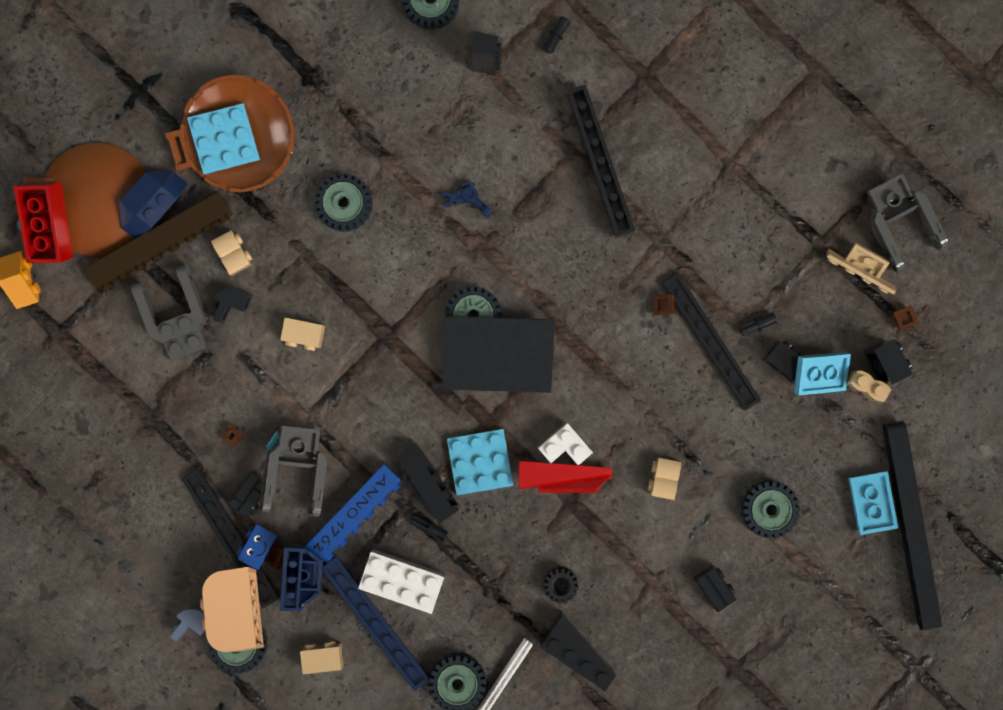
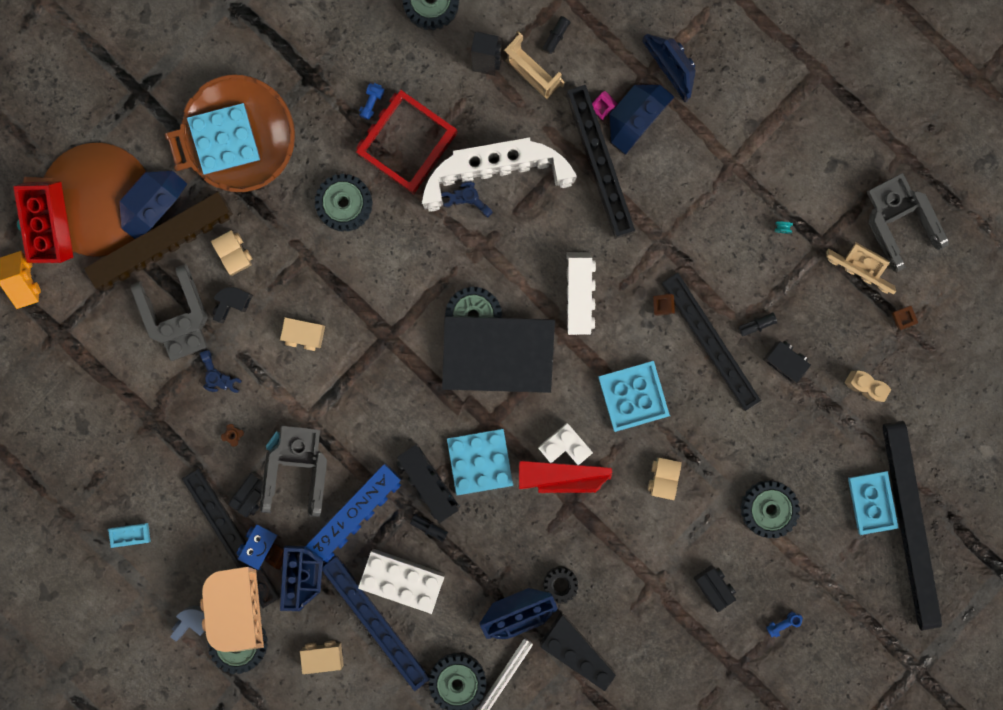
medium azure plate [794,352,851,396] -> none
black brick [863,339,913,385] -> none
none -> medium azure plate [108,523,151,548]
none -> dark blue piece [200,350,242,393]
none -> red window [356,90,458,195]
none -> blue bar [359,83,385,120]
none -> white slope [422,138,577,211]
none -> dark blue wedge [479,588,558,639]
none -> tan piece [504,31,565,99]
none -> white wedge [567,252,596,335]
none -> dark pink slope [592,91,618,120]
none -> medium azure plate [598,361,670,432]
none -> dark blue wedge [609,85,674,155]
none -> dark blue wedge [642,34,696,103]
none -> blue bar [766,611,803,638]
none -> teal bush [774,221,793,234]

